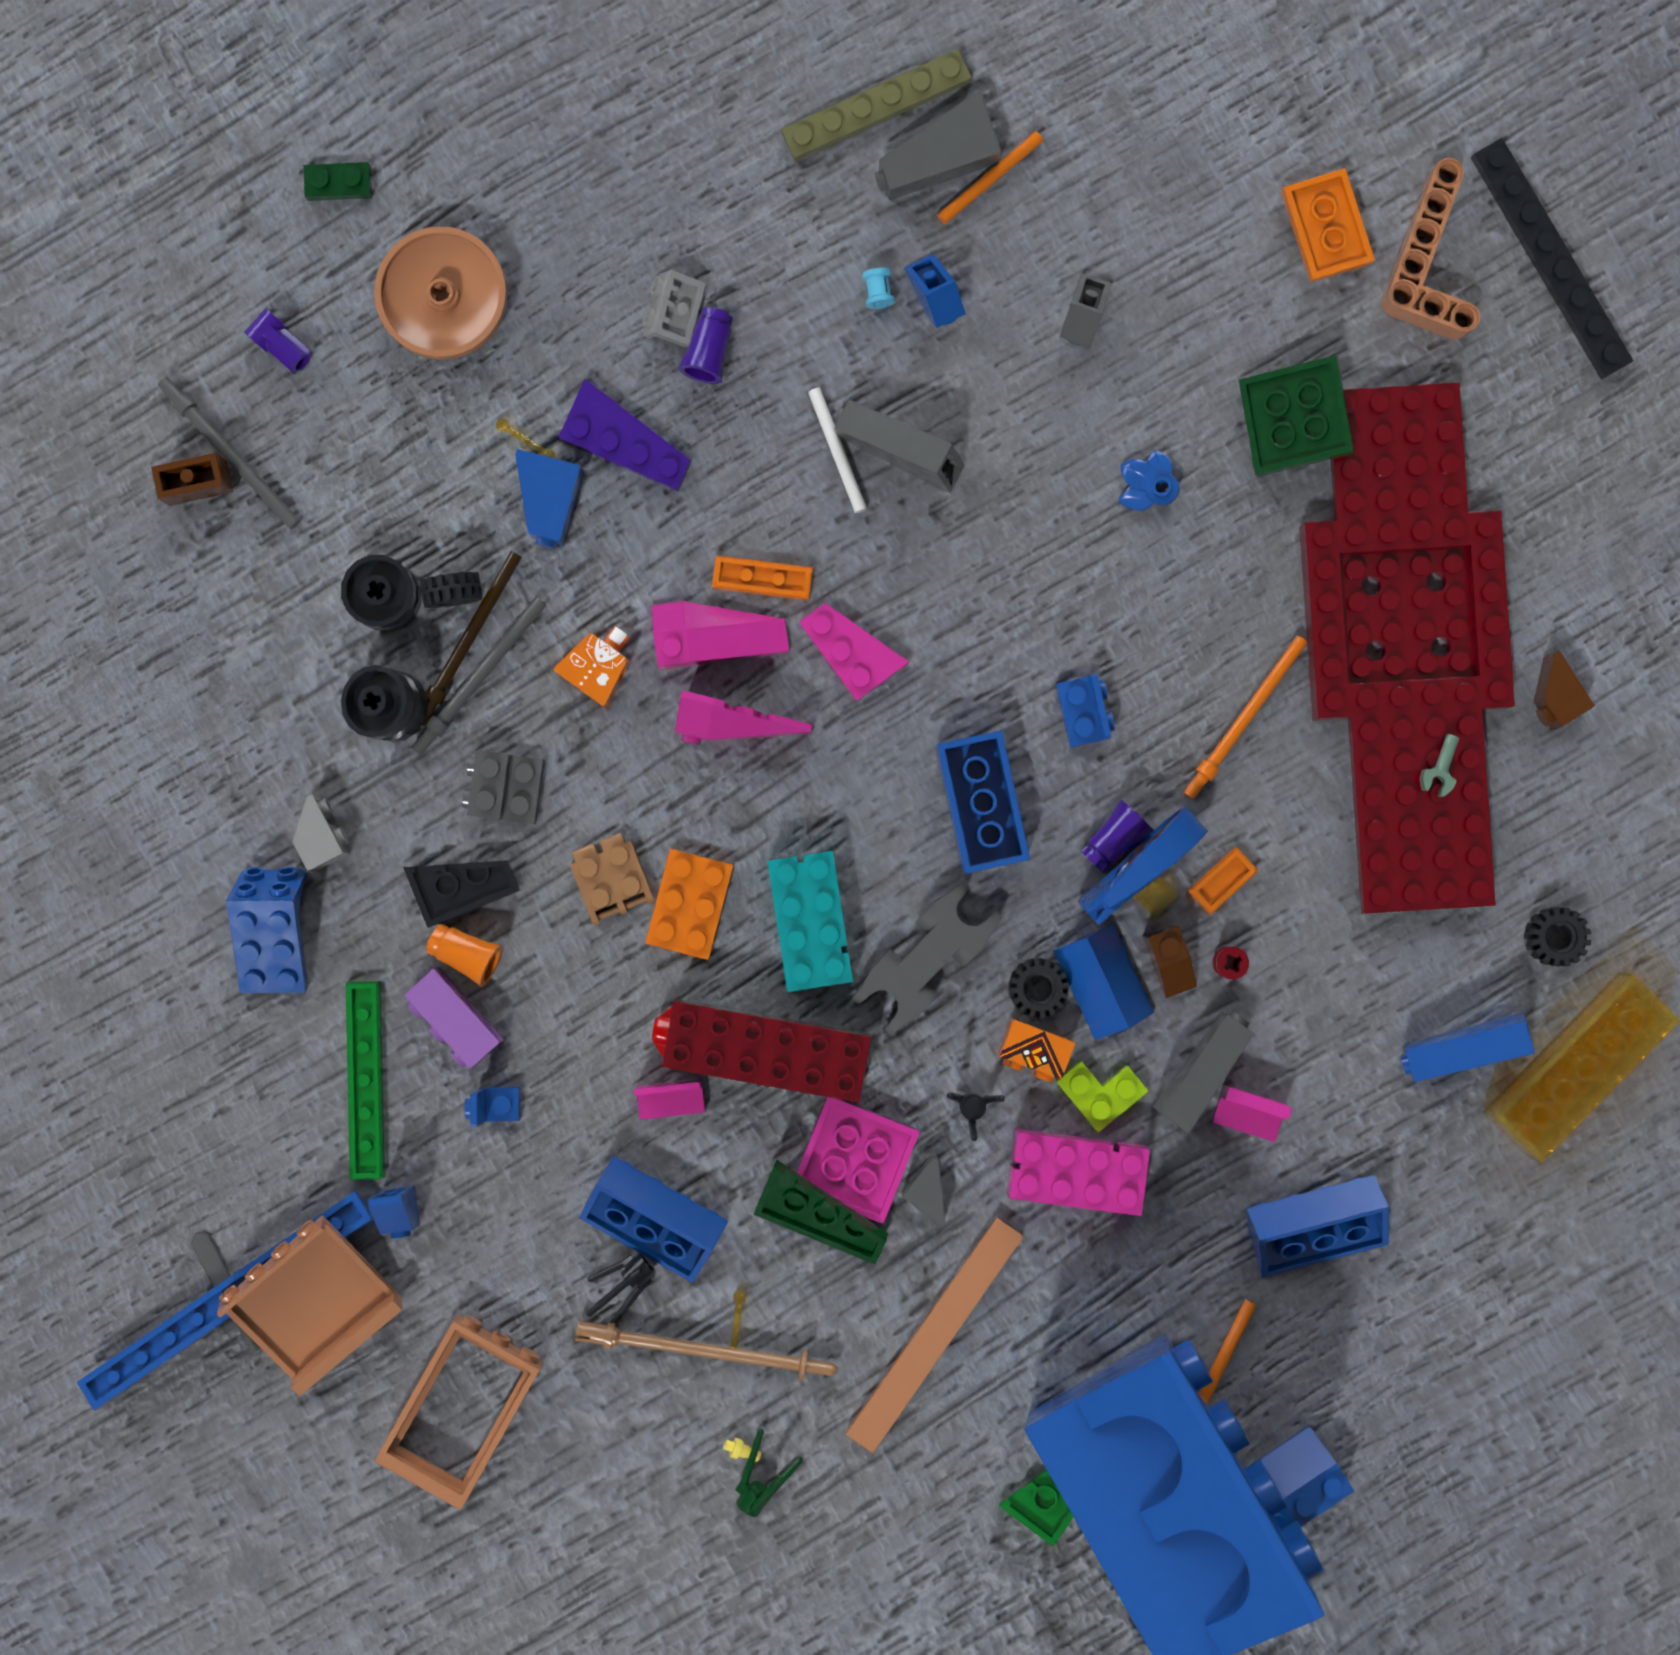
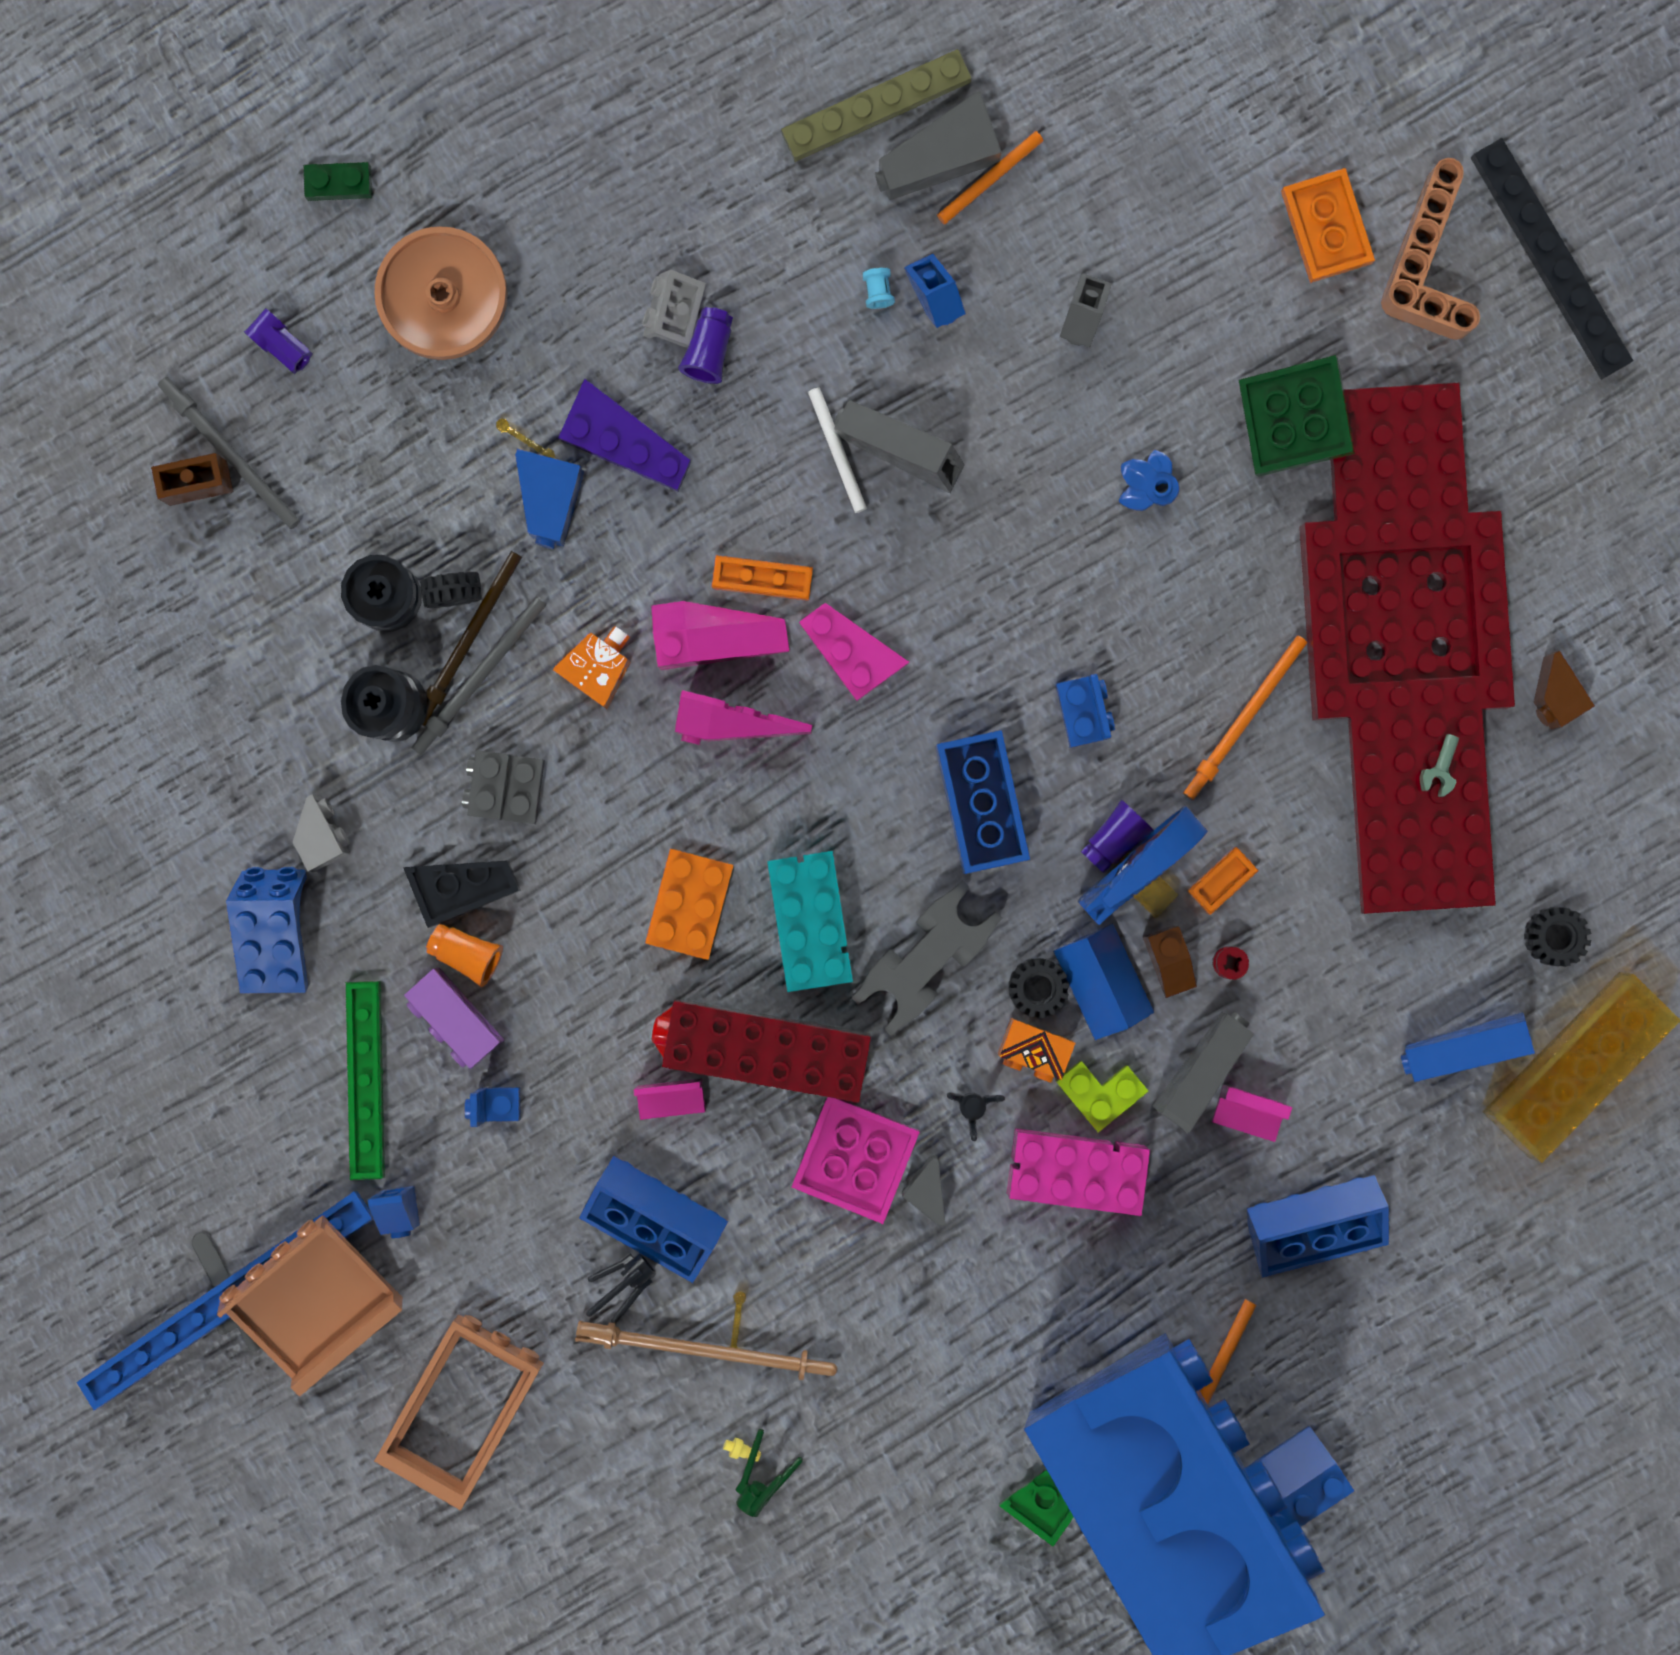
medium nougat plate [570,833,655,926] -> none
dark green wing [753,1159,888,1265] -> none
nougat tile [846,1216,1024,1453] -> none

